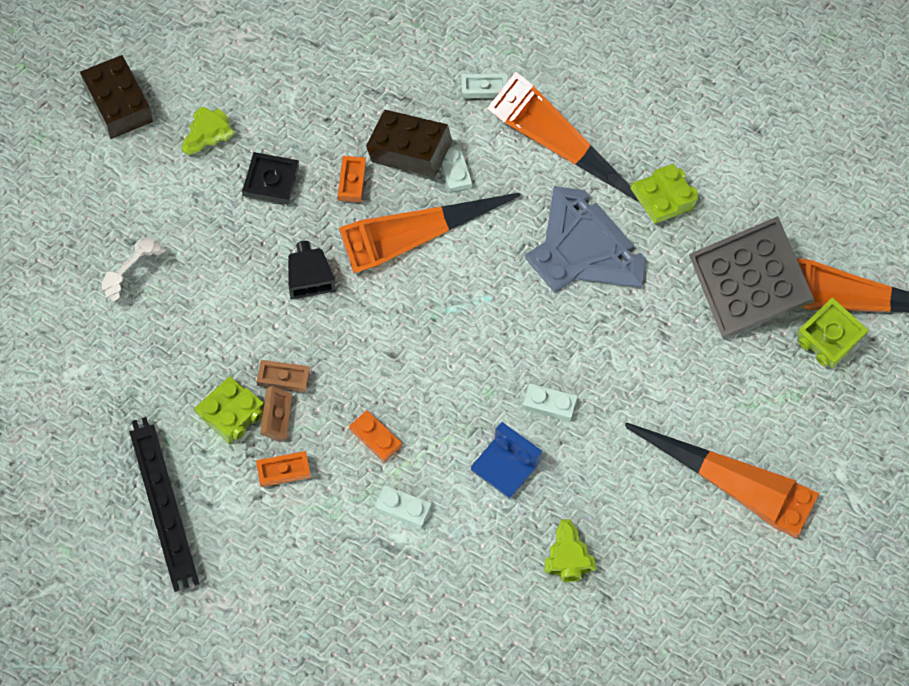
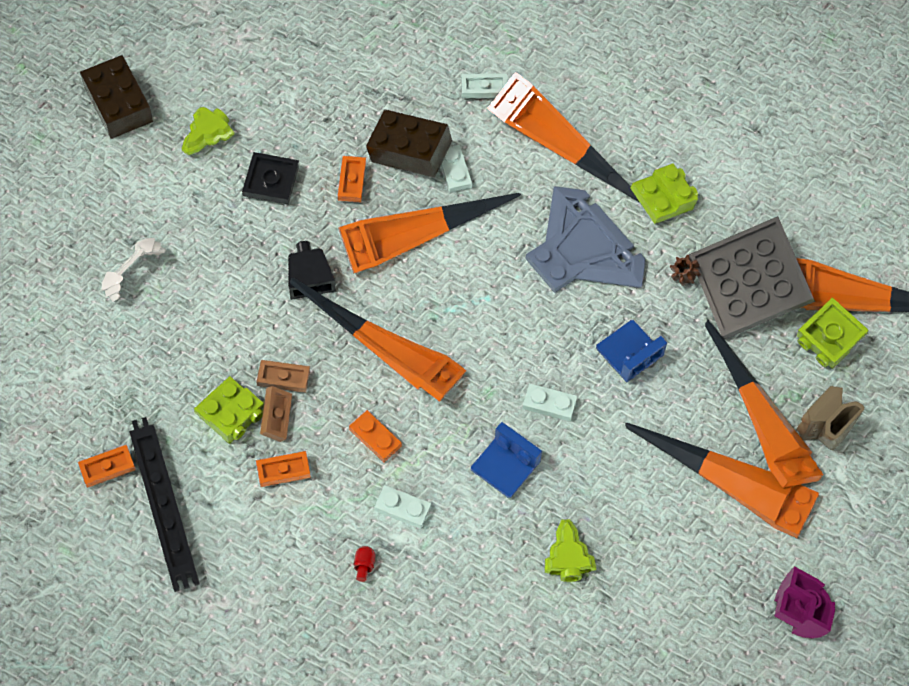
none -> orange plate [78,445,136,488]
none -> orange plate [290,278,467,402]
none -> red cylinder [353,546,376,582]
none -> blue bracket [596,320,667,383]
none -> reddish brown gear [670,255,701,286]
none -> orange plate [705,320,824,488]
none -> magenta brick [774,566,835,638]
none -> dark tan piece [796,386,865,450]

